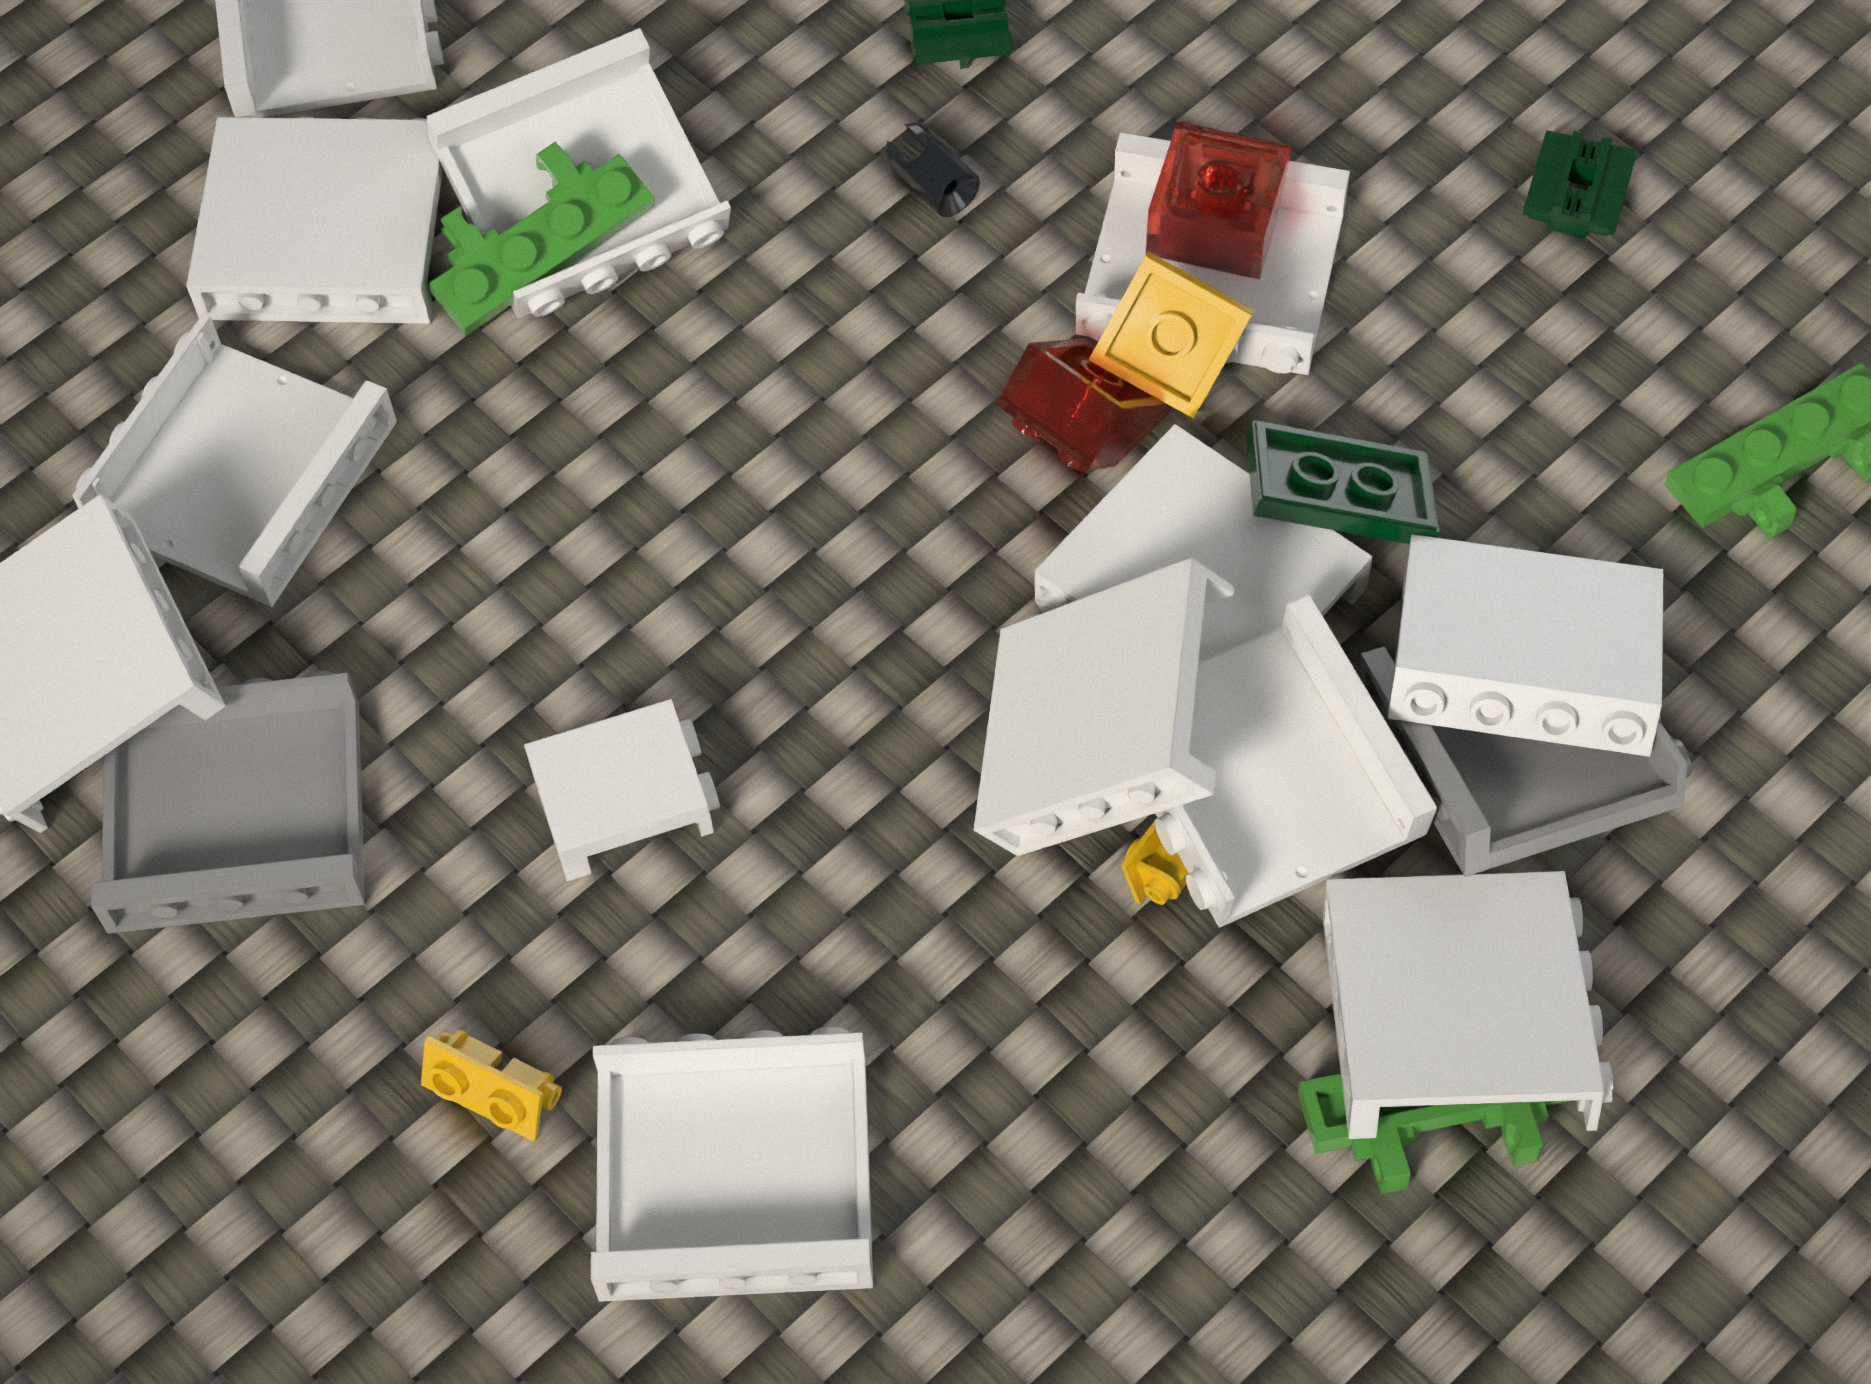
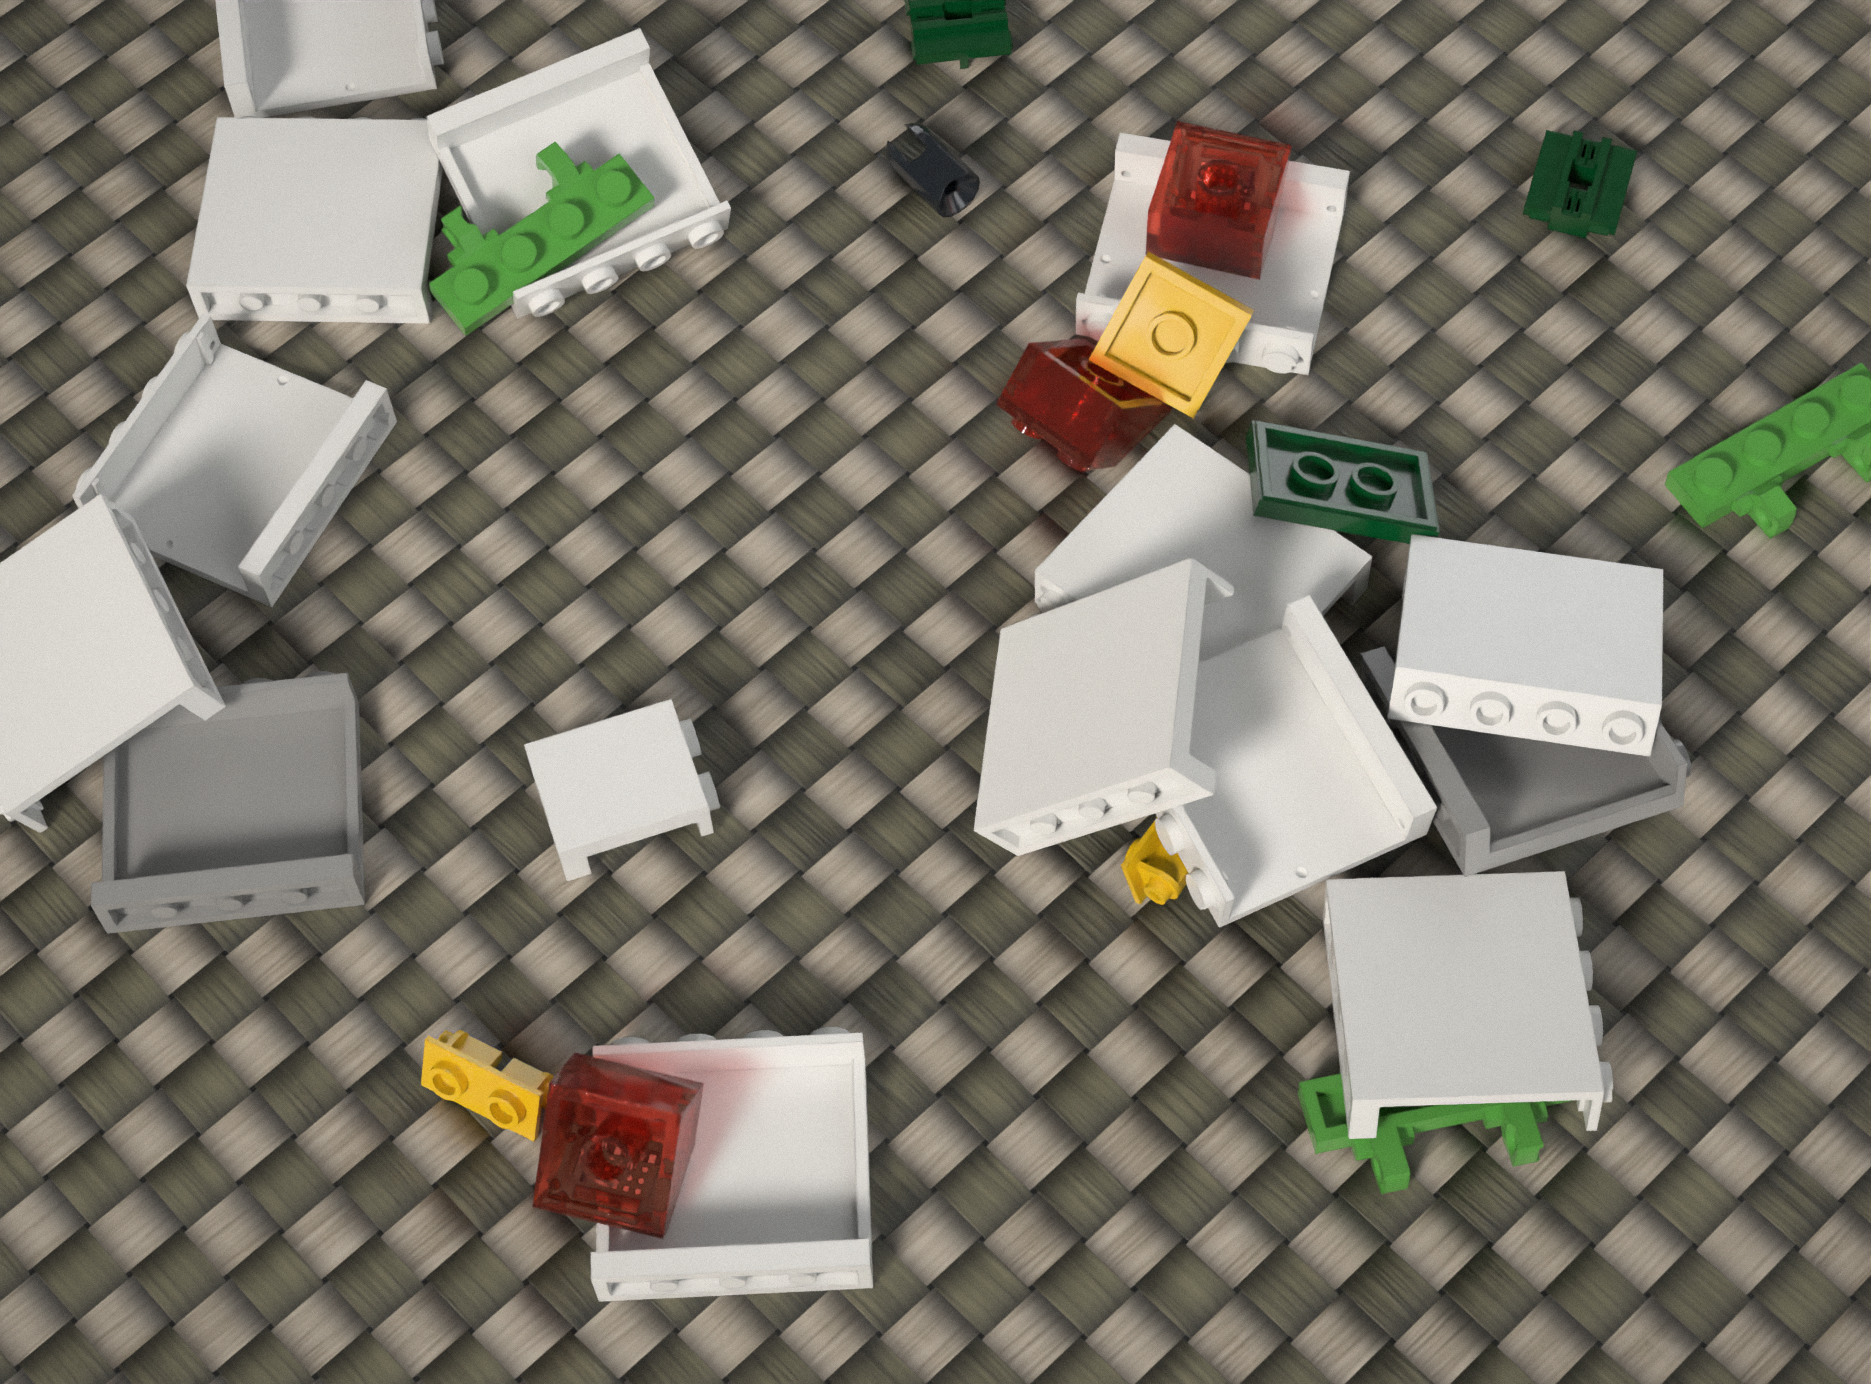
none -> clear red slope [532,1052,704,1239]

